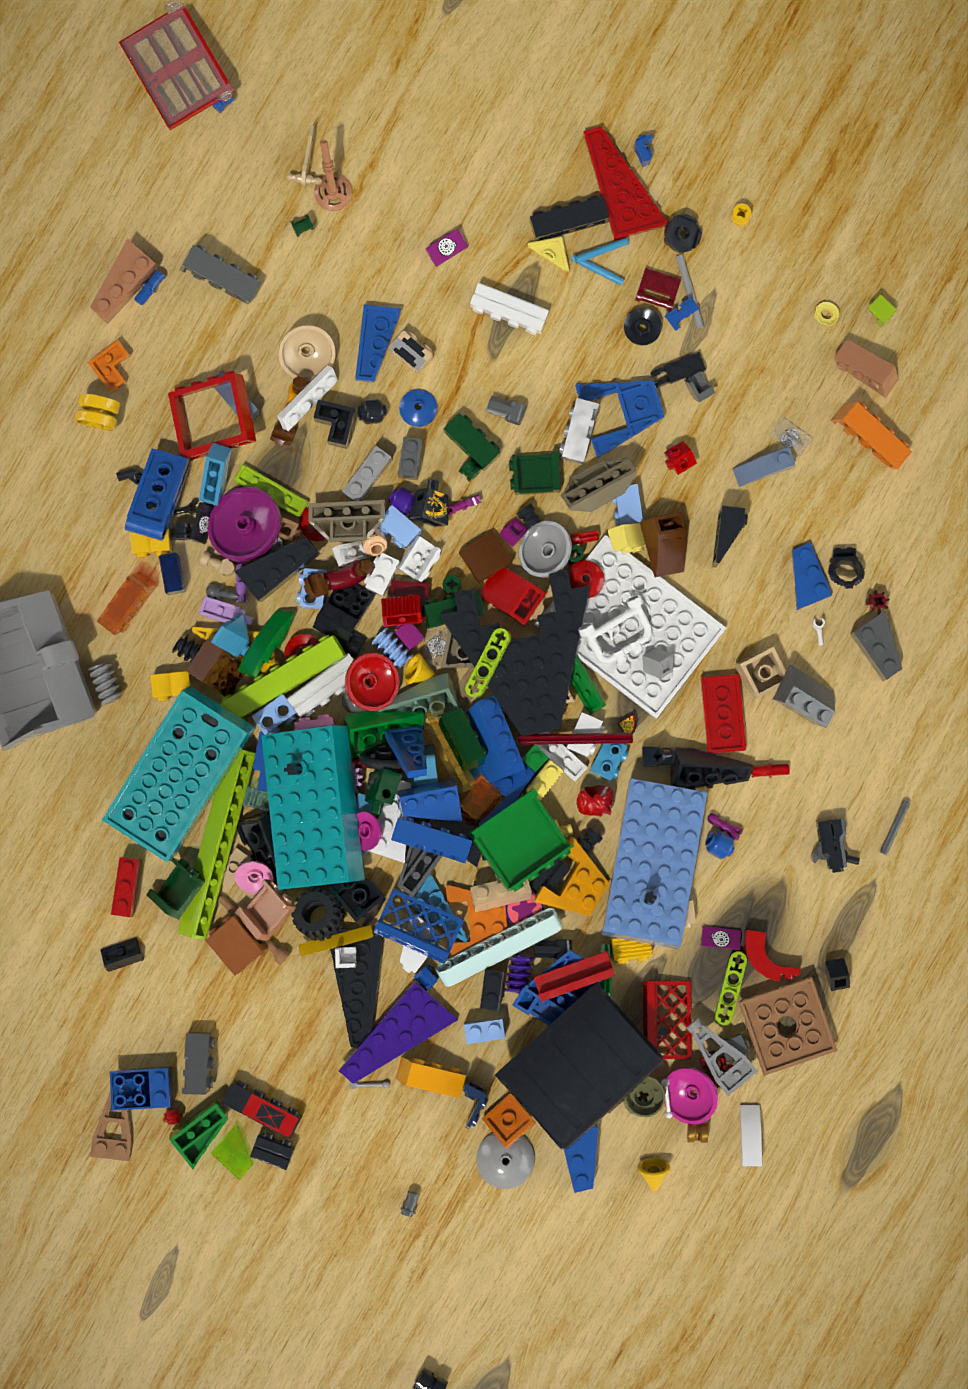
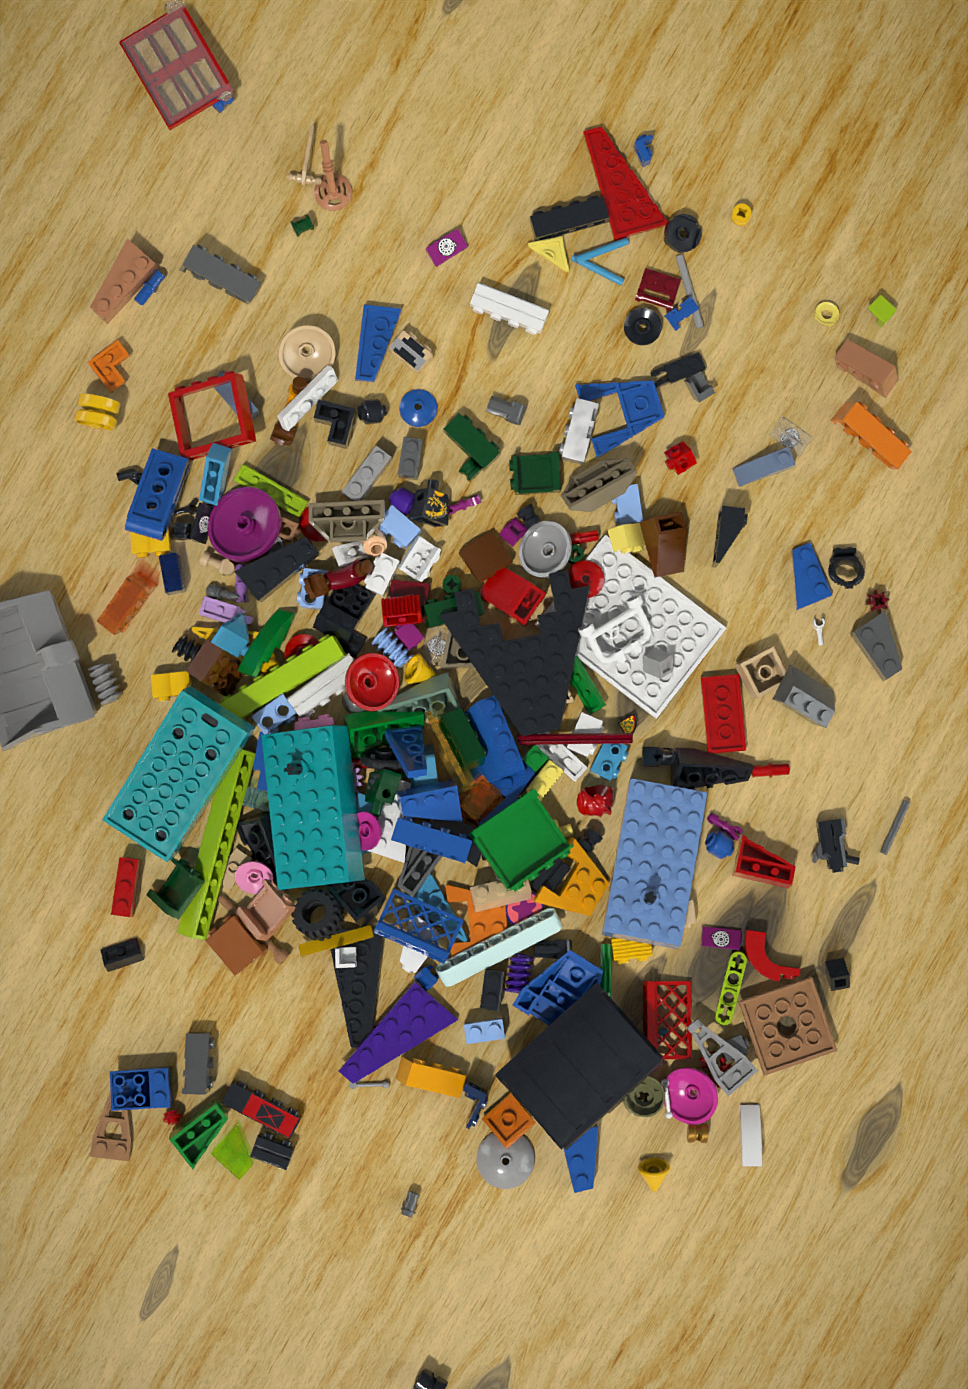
lime beam [465,628,511,698] -> none
red panel [534,951,615,1002] -> none
none -> red wedge [732,835,796,889]

